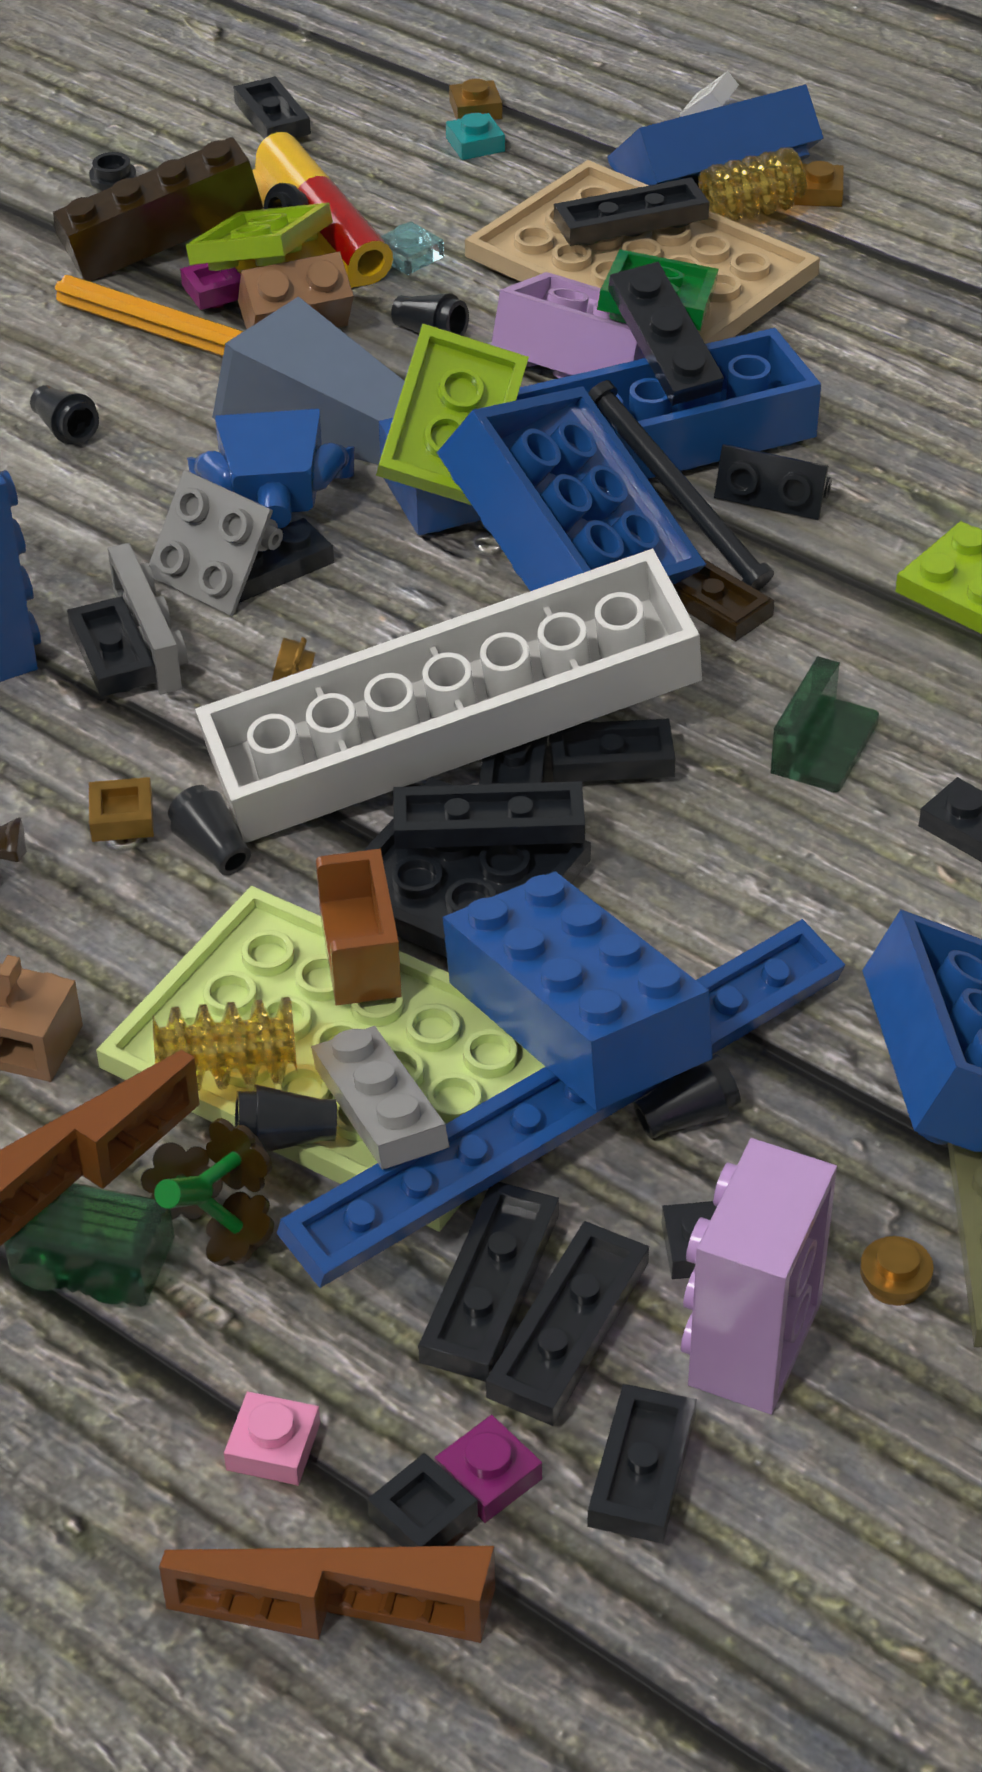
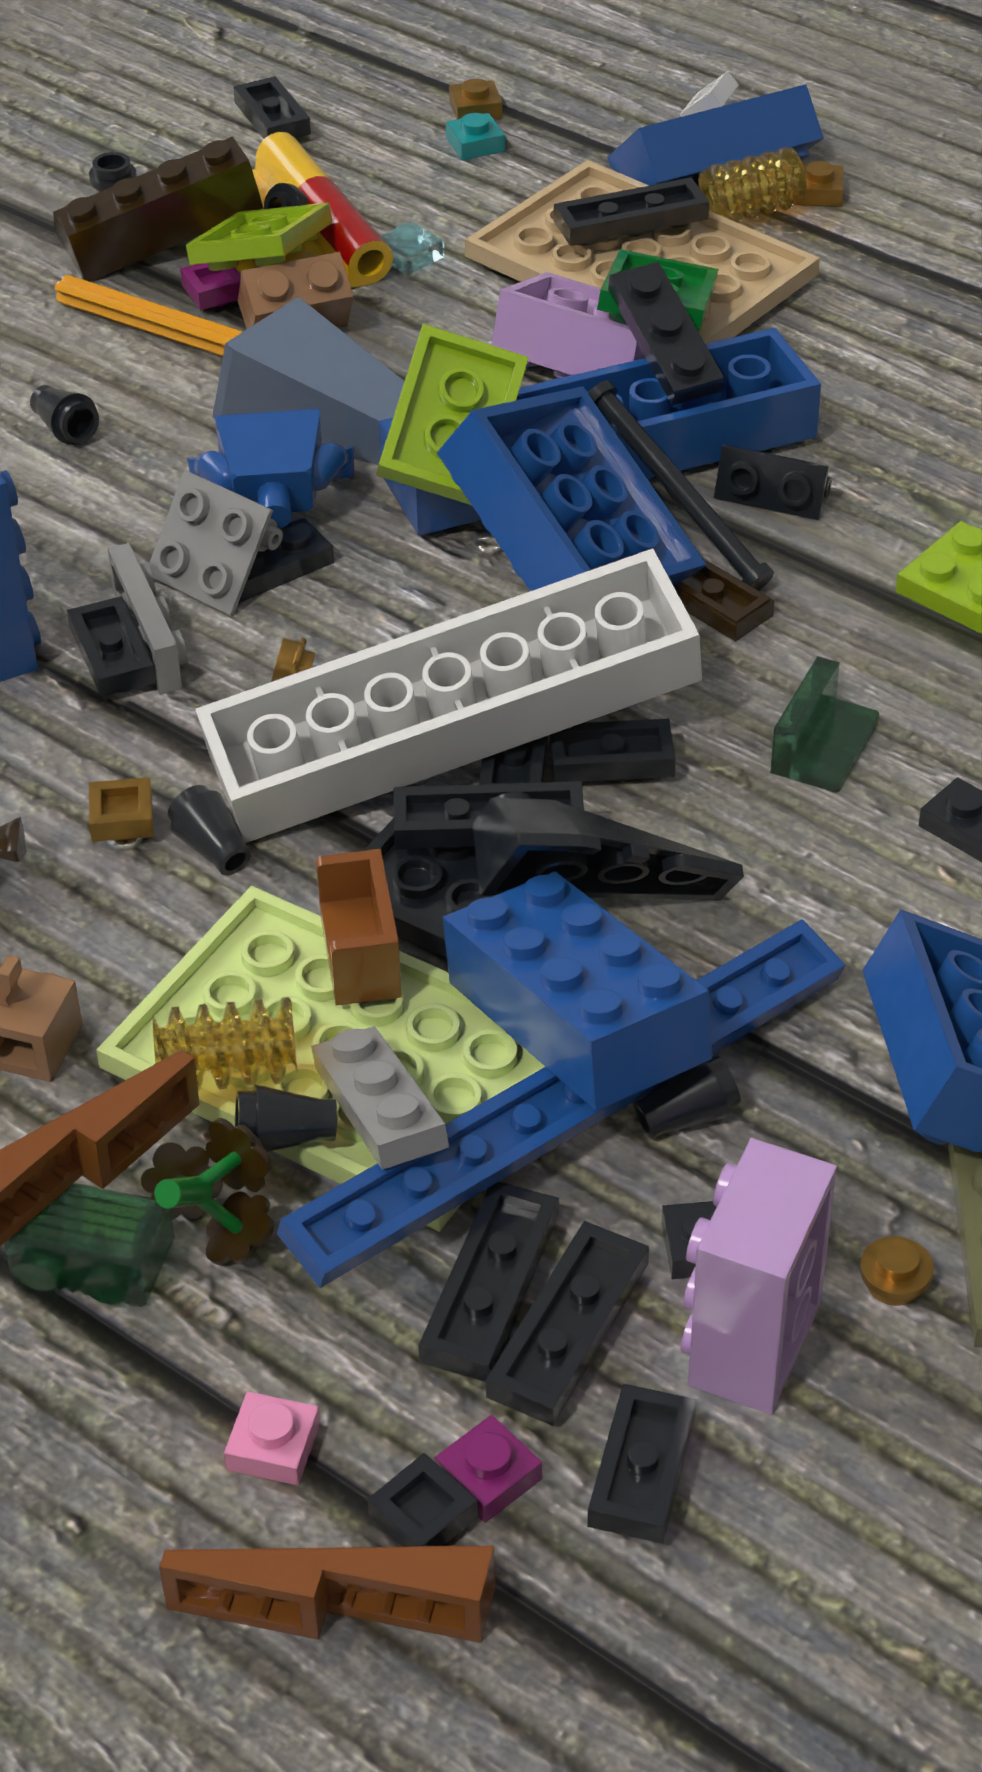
black cone [391,293,469,336] -> none
none -> black wedge [473,792,744,901]

